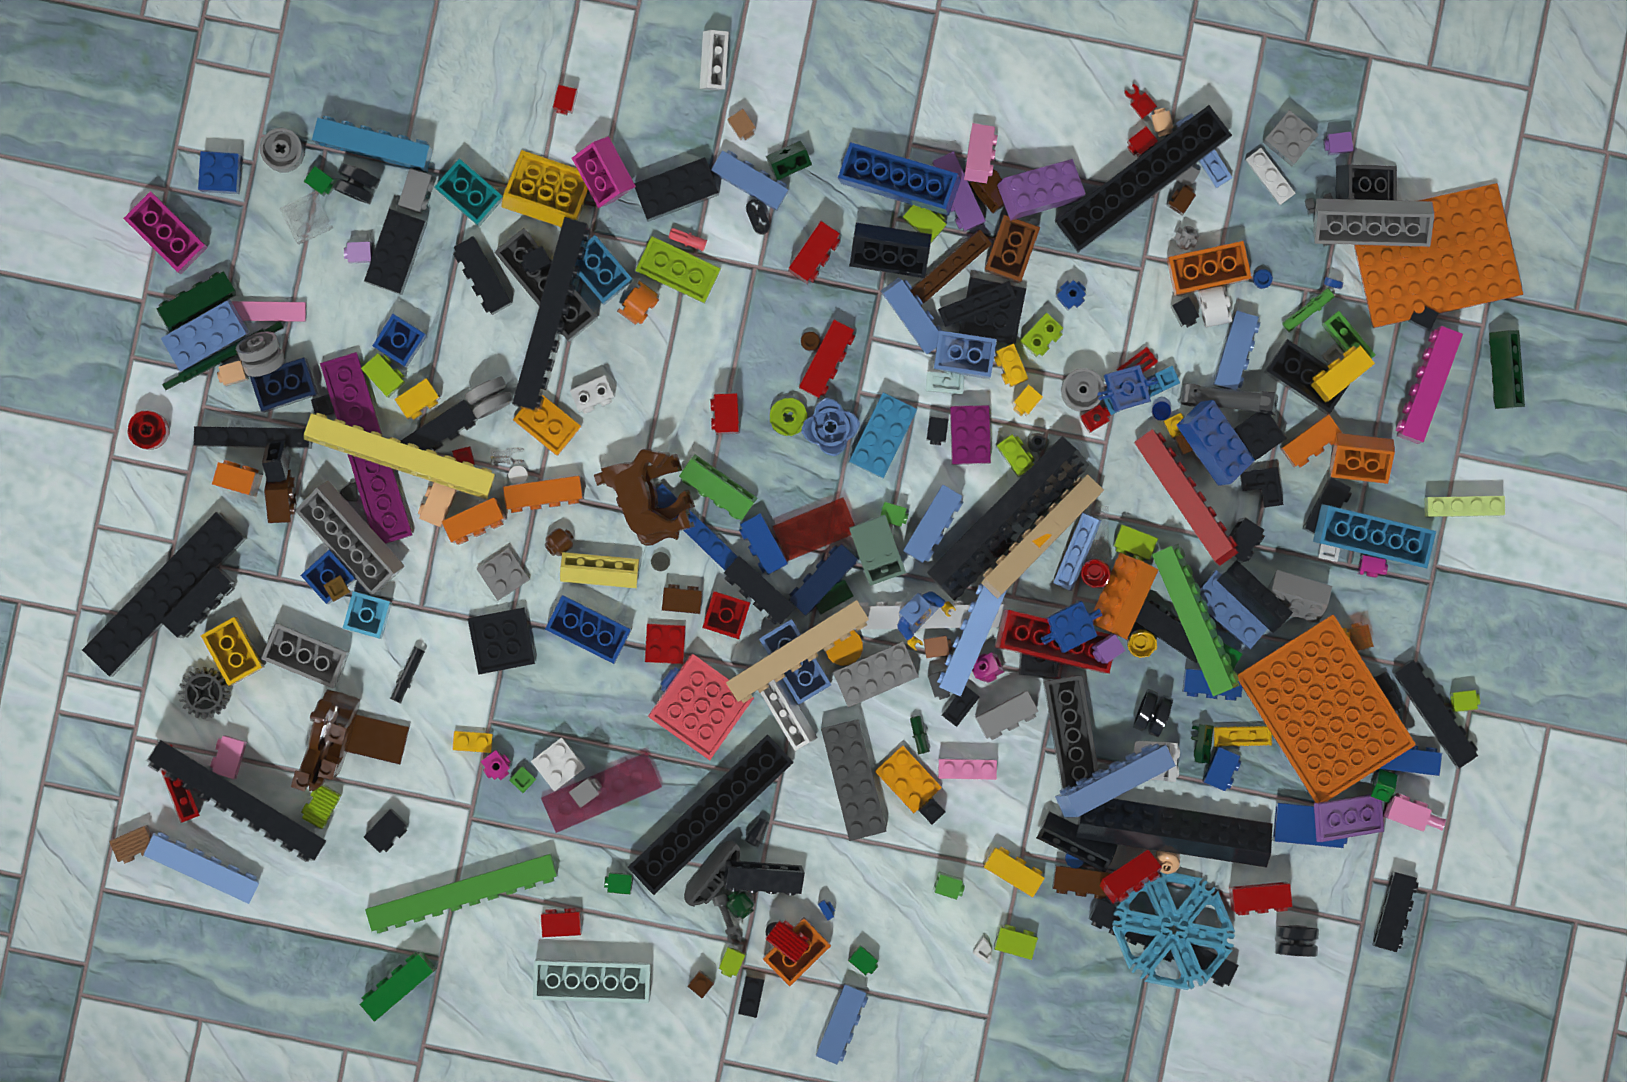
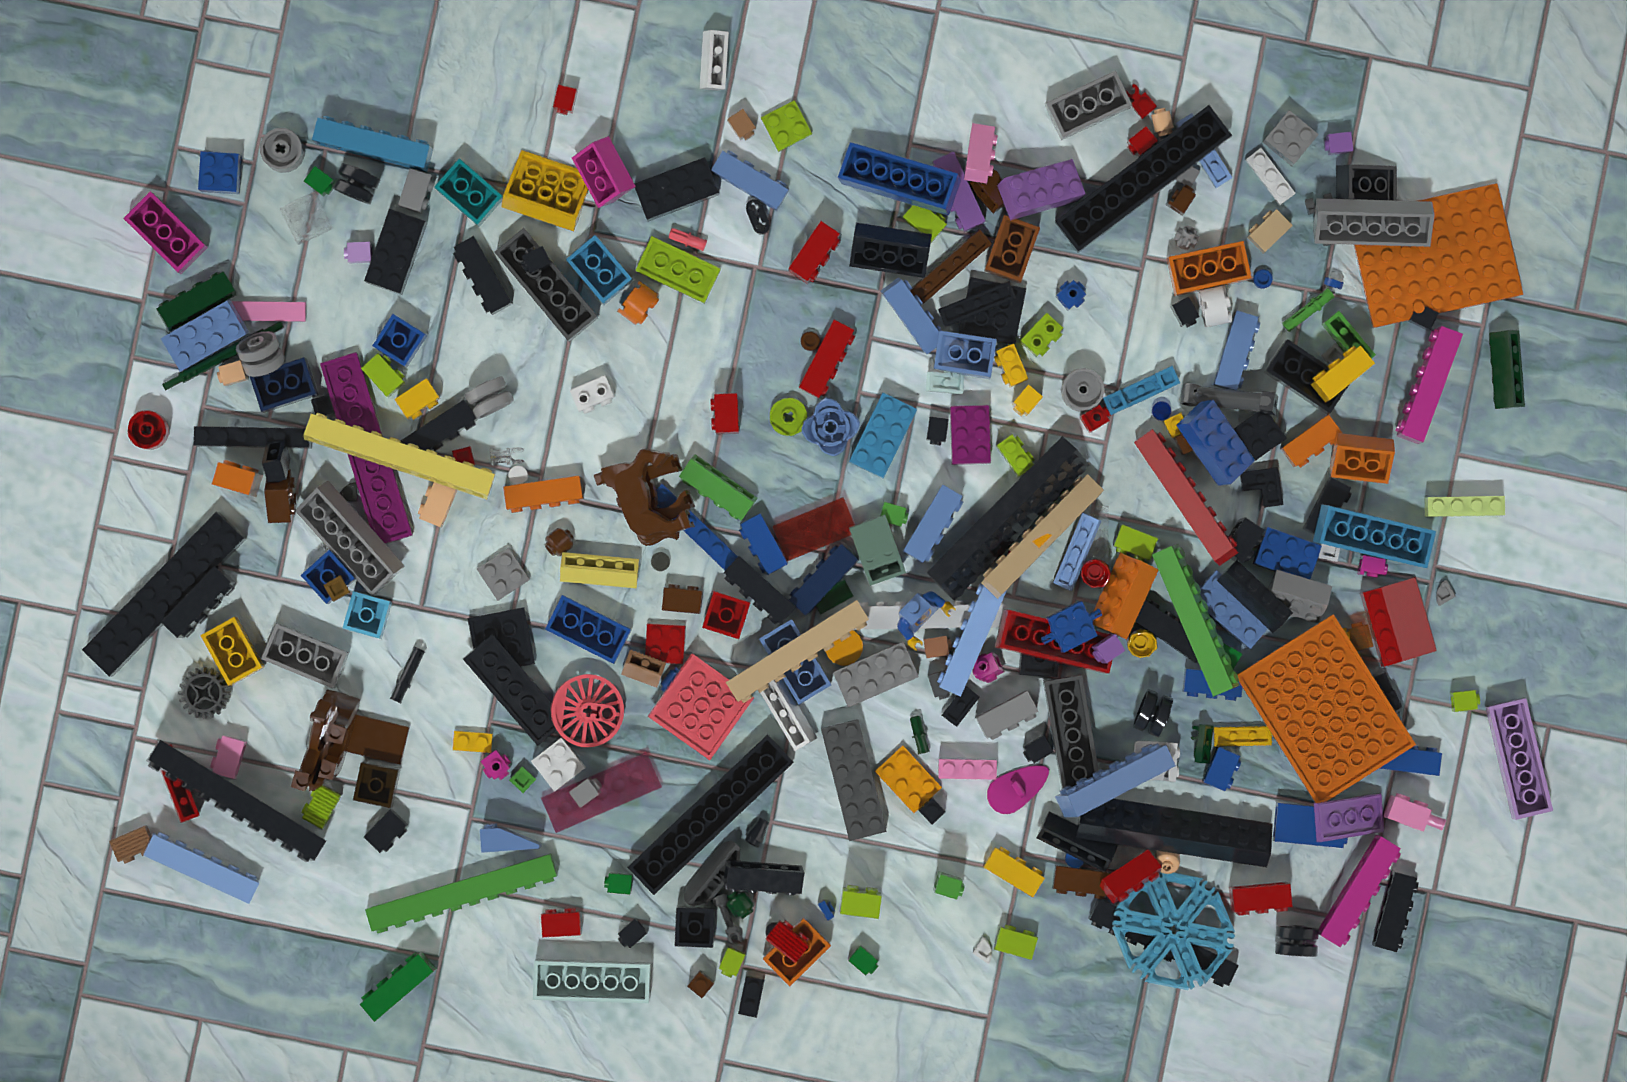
orange brick [441,498,506,545] -> none
black brick [512,217,591,412] -> none
light orange plate [513,395,582,456] -> none
dark green brick [766,141,812,180] -> none
medium blue brick [816,983,868,1065] -> none
black cone [1027,433,1046,452] -> none
blue plate [1098,365,1158,412] -> none
red tile [1116,347,1158,373] -> none
green brick [1371,769,1398,803] -> none
black brick [1392,660,1478,769] -> none
none -> dark brown brick [353,762,401,808]
none -> black plate [463,634,567,746]
none -> medium blue slope [480,823,542,853]
none -> coral piece [551,674,624,747]
none -> black brick [618,918,648,948]
none -> medium nougat brick [621,650,666,688]
none -> black brick [675,906,715,948]
none -> lime plate [761,100,812,152]
none -> lime brick [840,885,882,919]
none -> dark pink shield [987,766,1049,814]
none -> black brick [1023,735,1054,764]
none -> light grey brick [1045,71,1132,140]
none -> tan brick [1247,209,1293,254]
none -> blue brick [1252,527,1322,579]
none -> dark pink brick [1318,835,1401,947]
none -> red slope [1360,577,1437,667]
none -> light grey tile [1436,580,1456,606]
none -> lavender brick [1485,698,1553,820]

